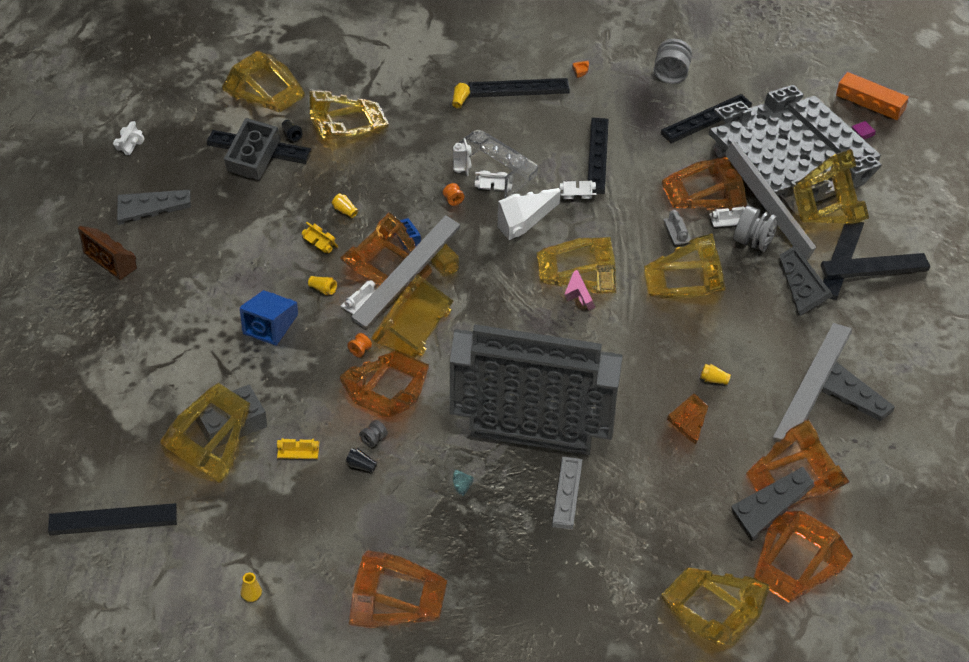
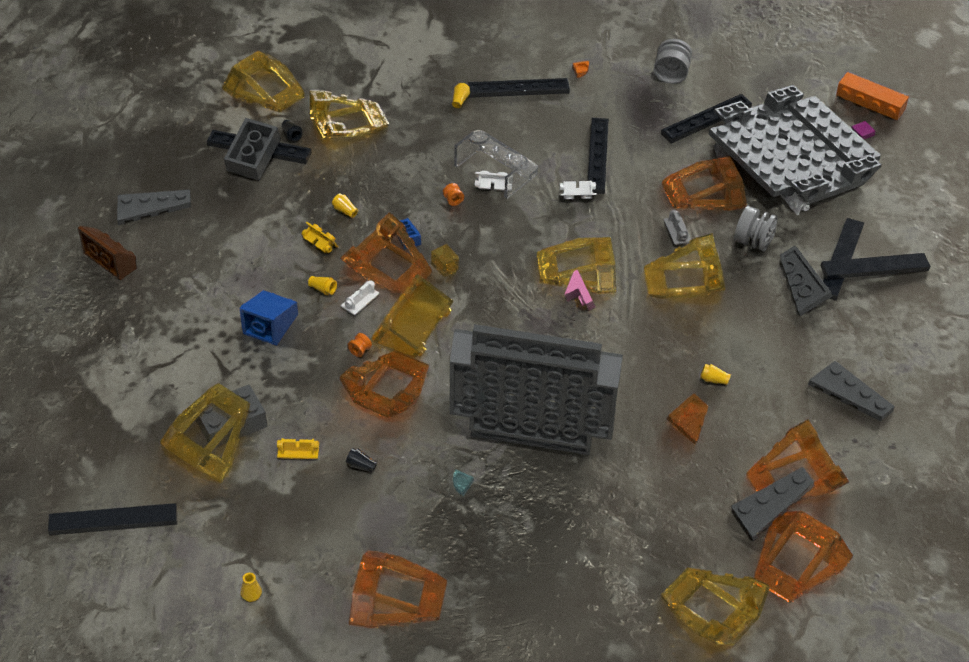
white hips [113,121,144,155] -> none
light grey tile [351,215,460,330] -> none
flat silver wheel [359,420,388,448] -> none
white hinge [453,138,472,176] -> none
white wedge [497,188,561,240] -> none
light grey tile [552,457,583,530] -> none
white hinge [709,206,745,227] -> none
light grey tile [725,141,816,260] -> none
light grey tile [773,323,852,447] -> none
clear yellow windscreen [792,149,869,224] -> none

